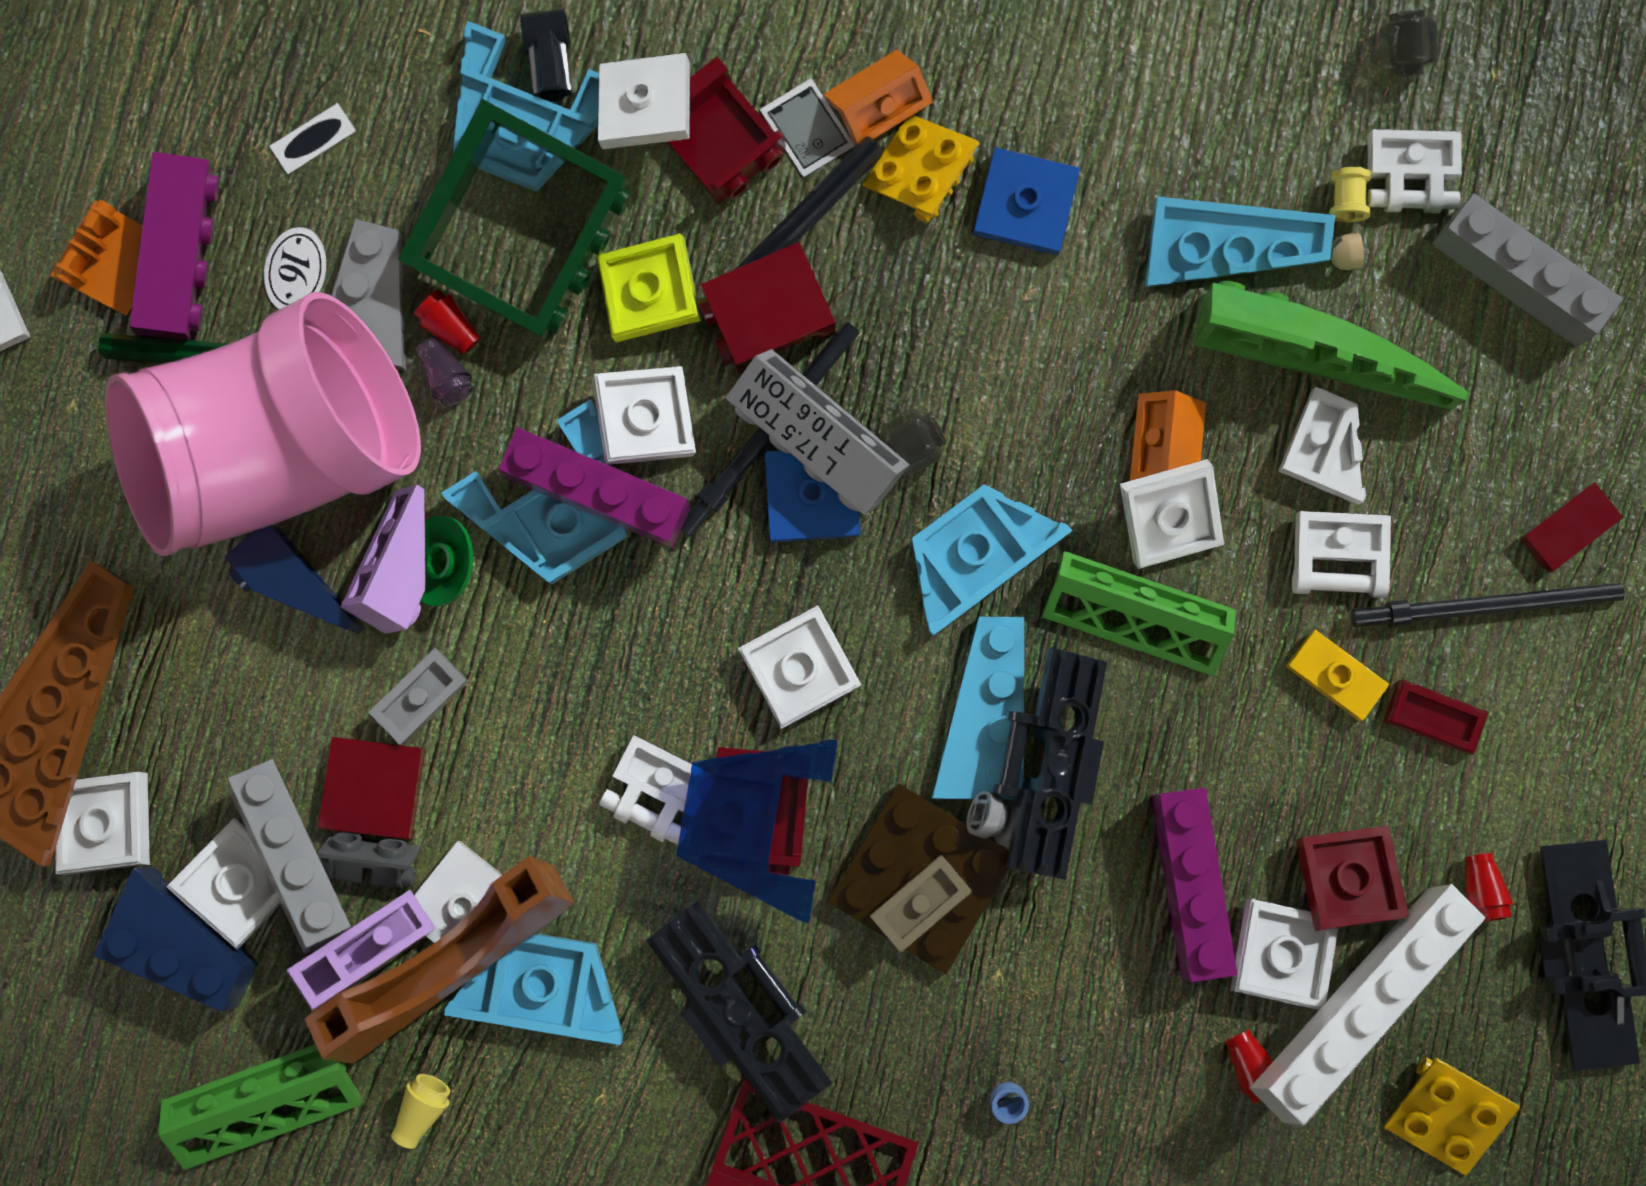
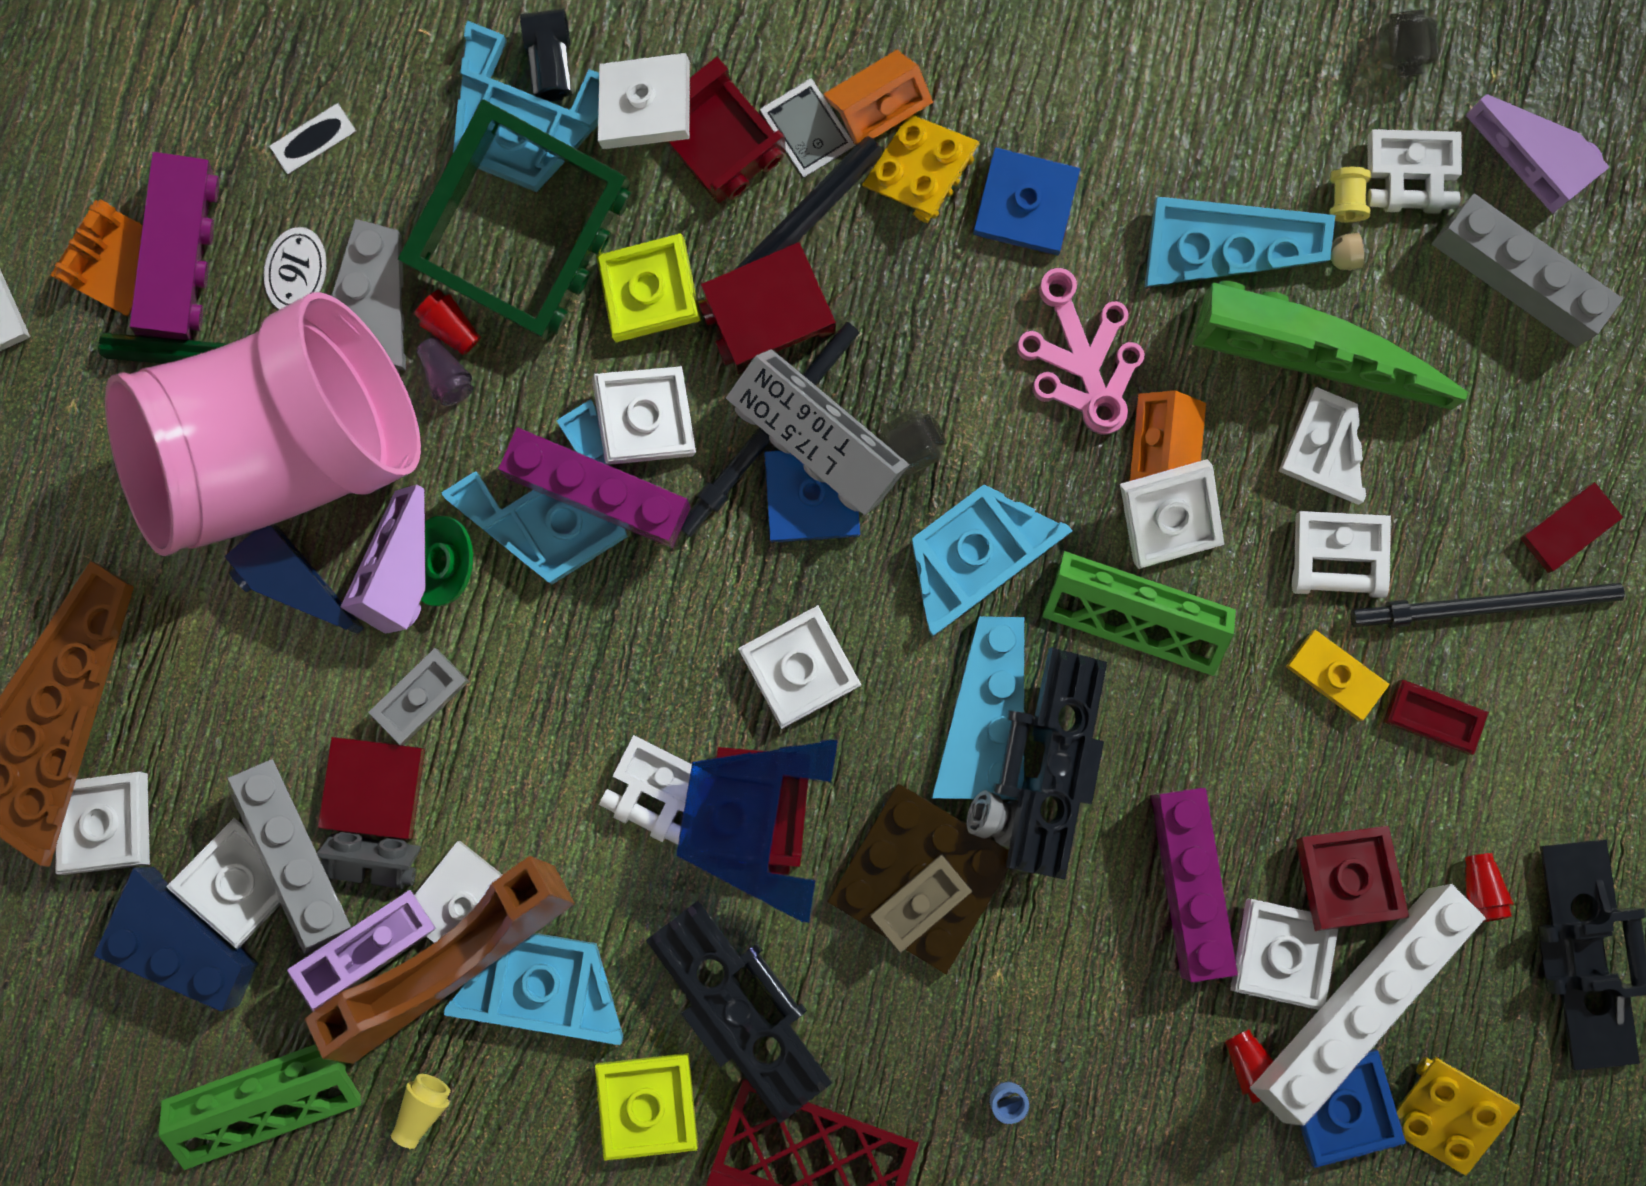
none -> neon yellow plate [595,1053,698,1161]
none -> bright pink plant [1017,268,1144,435]
none -> blue plate [1300,1049,1406,1168]
none -> lavender slope [1465,94,1609,214]

